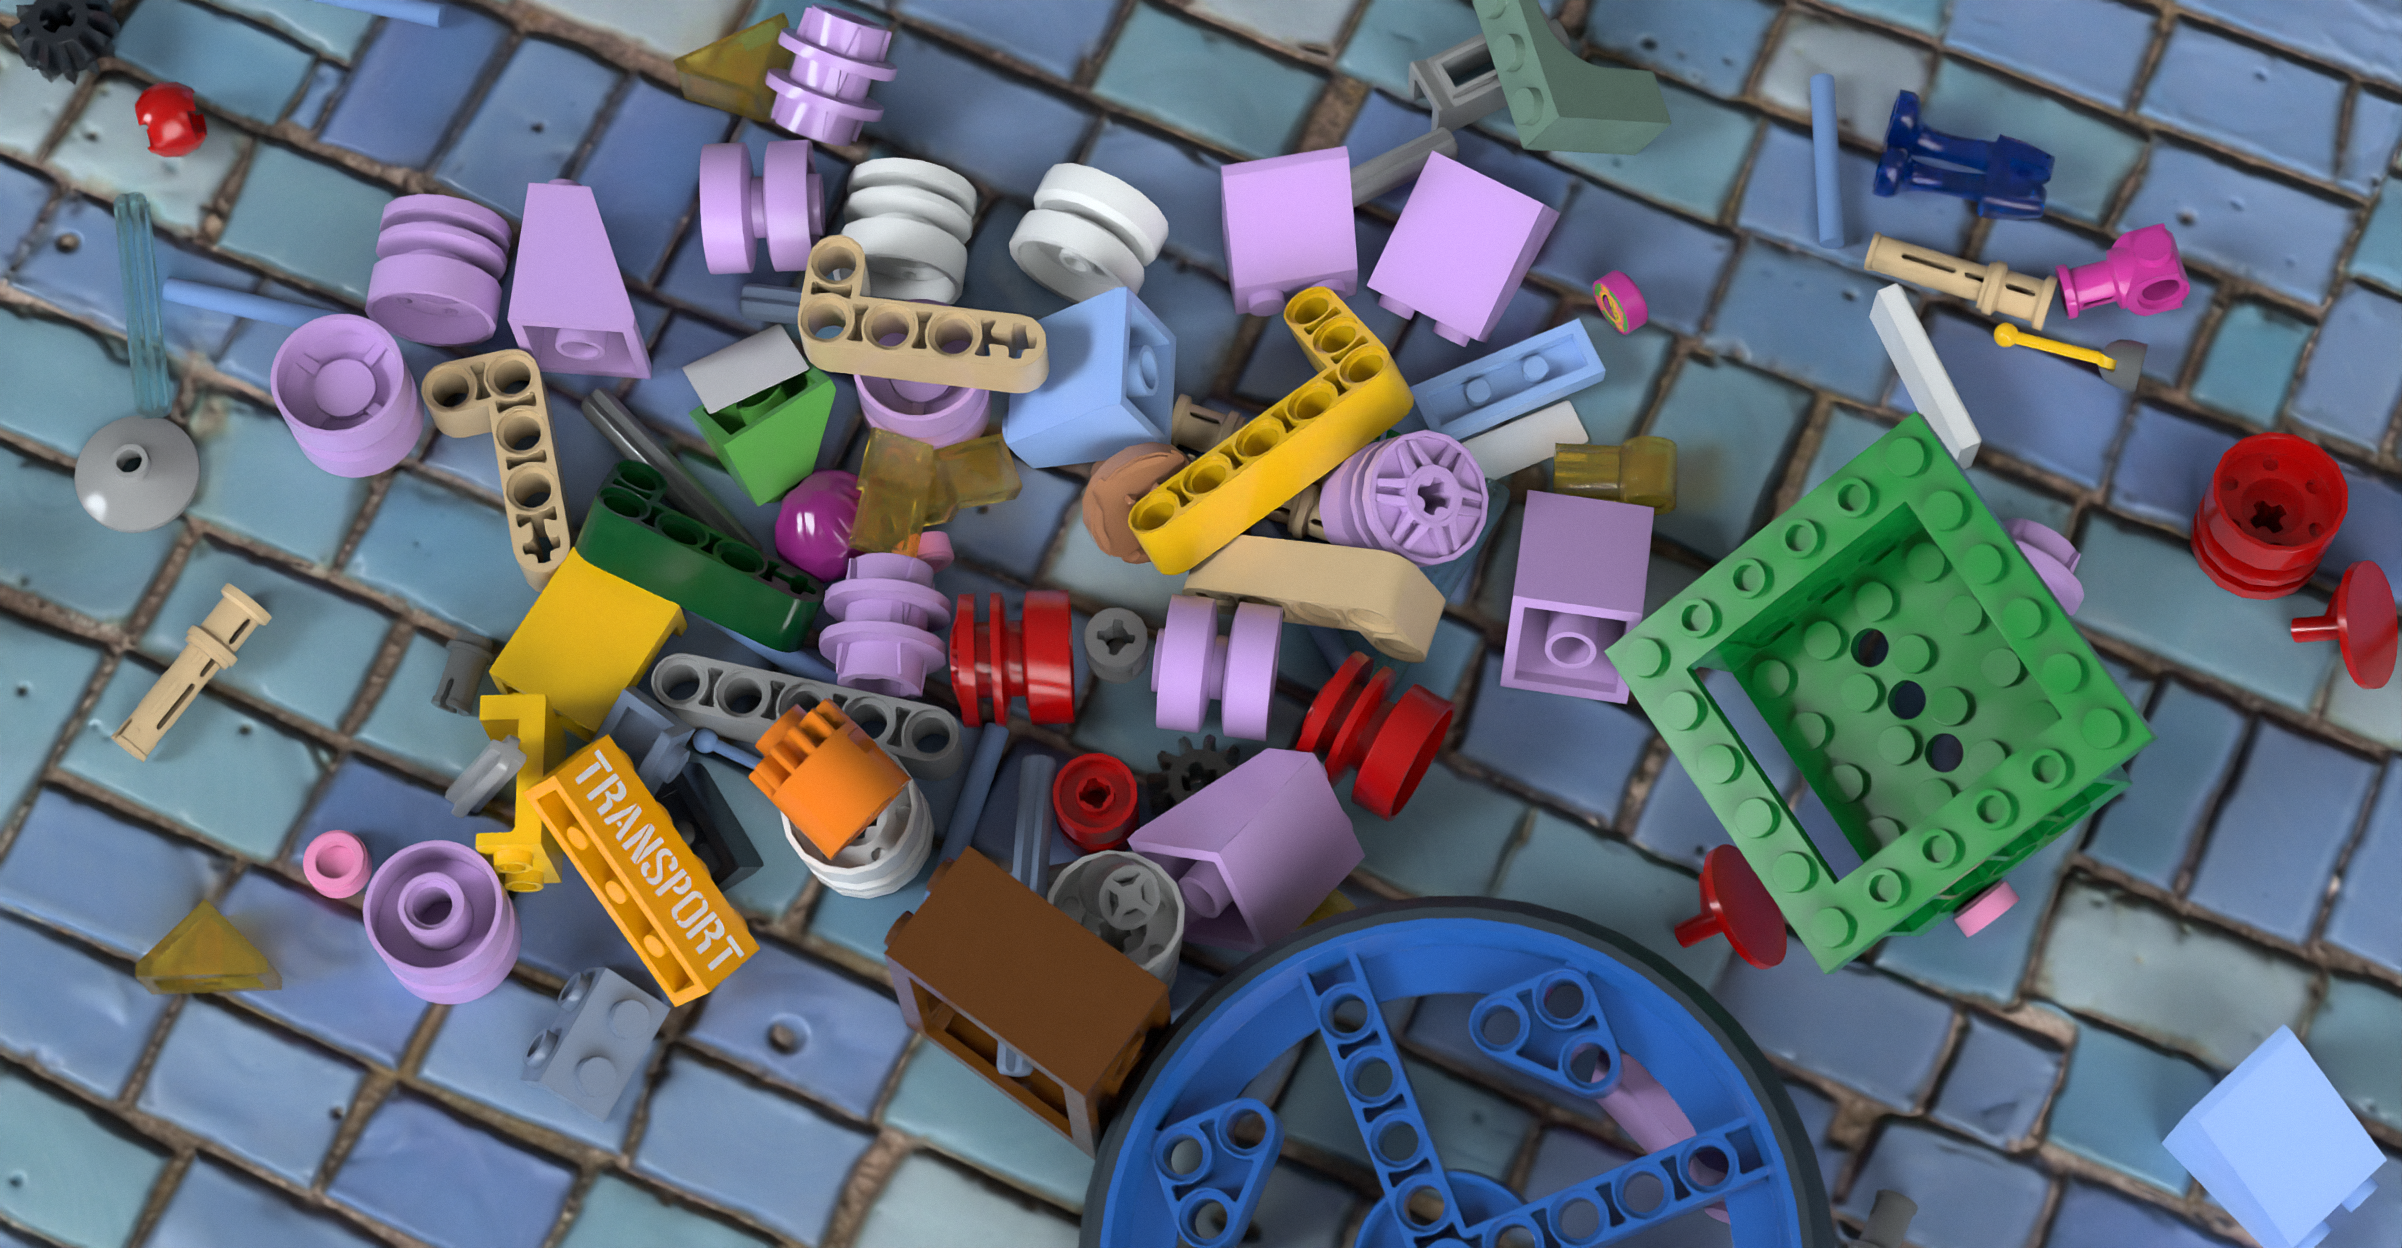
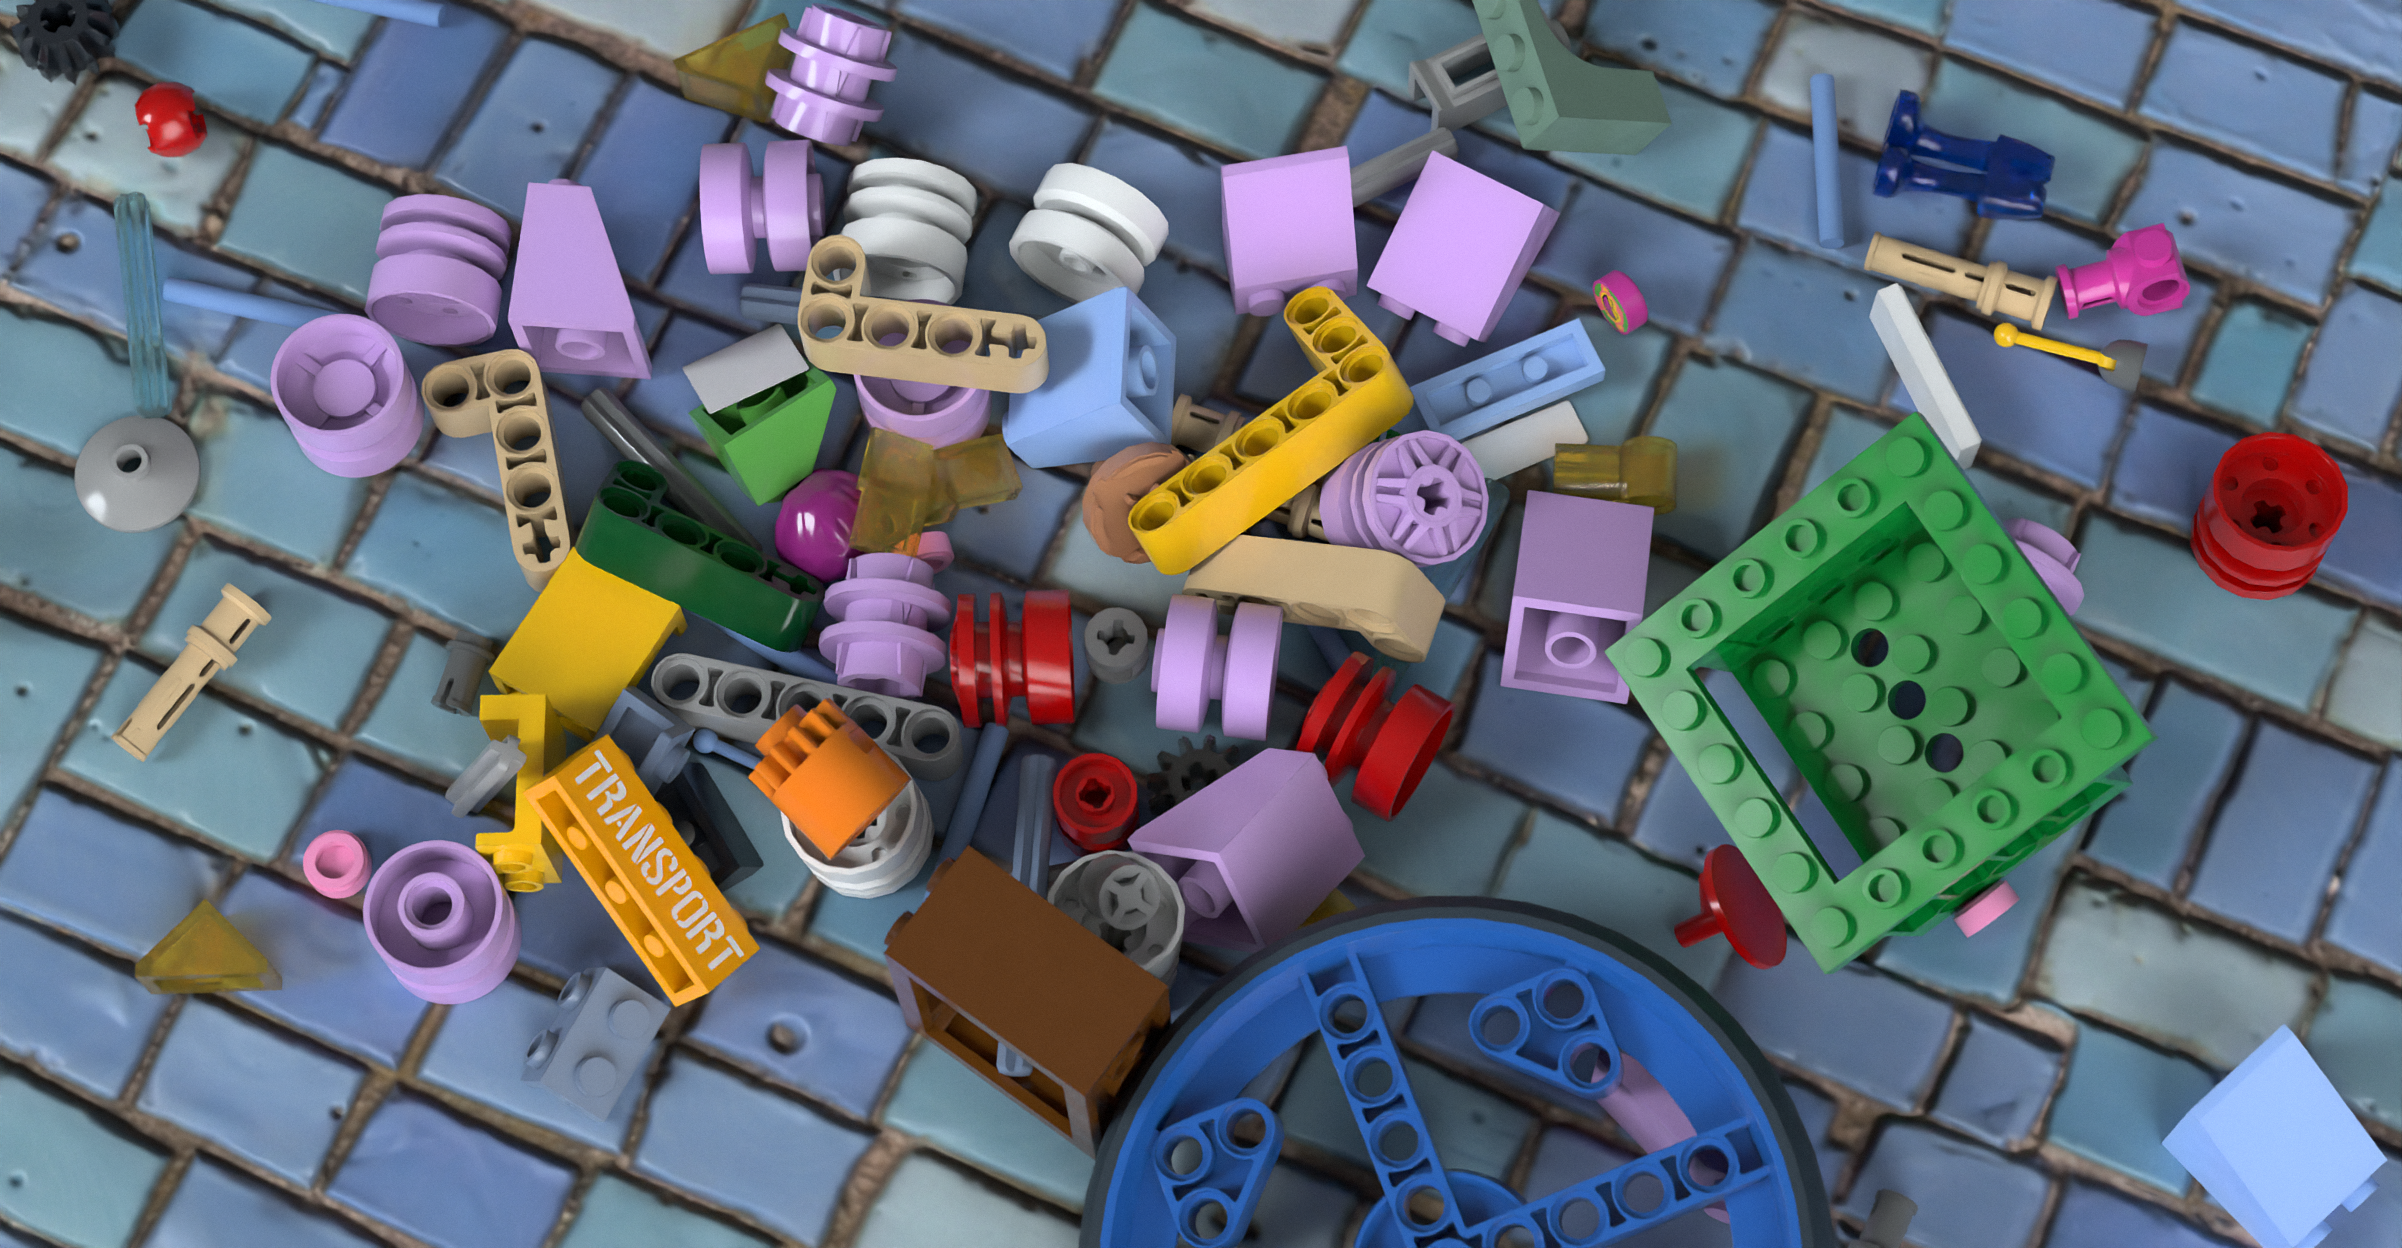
red shield [2291,560,2398,690] -> none

